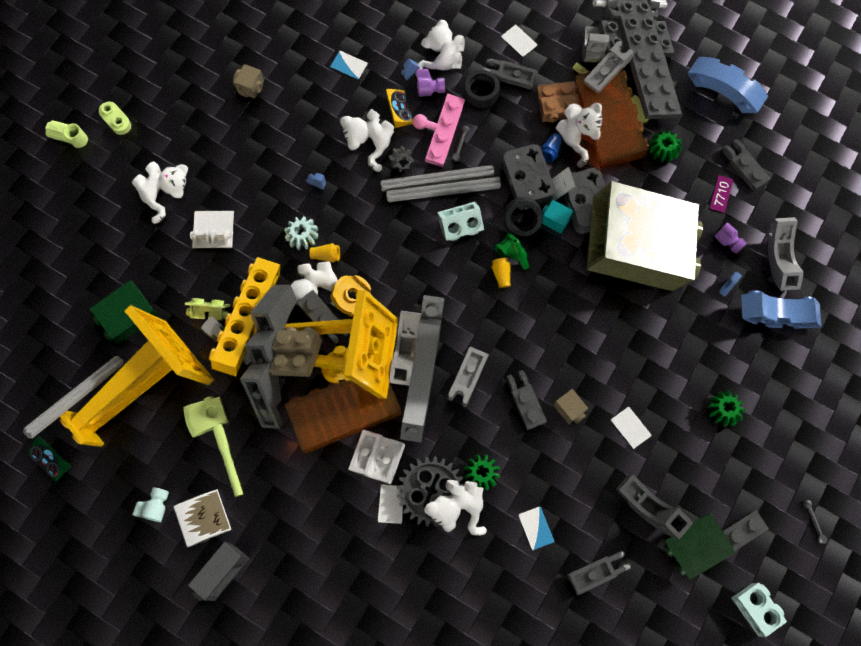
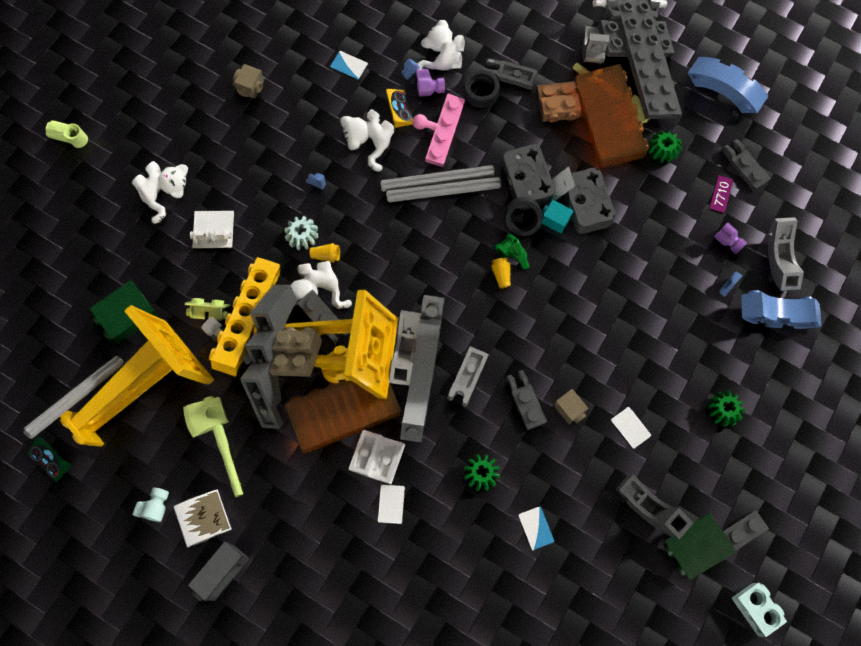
yellowish green plate [99,102,131,135] -> none
yellow plate [330,275,371,317] -> none
dark grey gear [389,146,414,172] -> none
dark grey gear [397,456,464,527] -> none
white animal [424,480,487,536] -> none
light aqua brick [437,202,484,241] -> none
dark grey hinge [452,125,469,162] -> none
white sticker [501,25,537,57] -> none
blue cone [541,133,562,162] -> none
white animal [556,103,602,168] -> none
dark grey hinge [567,551,631,595] -> none
light grey plate [584,41,633,94] -> none
brick [586,181,703,291] -> none
dark grey hinge [803,500,828,544] -> none

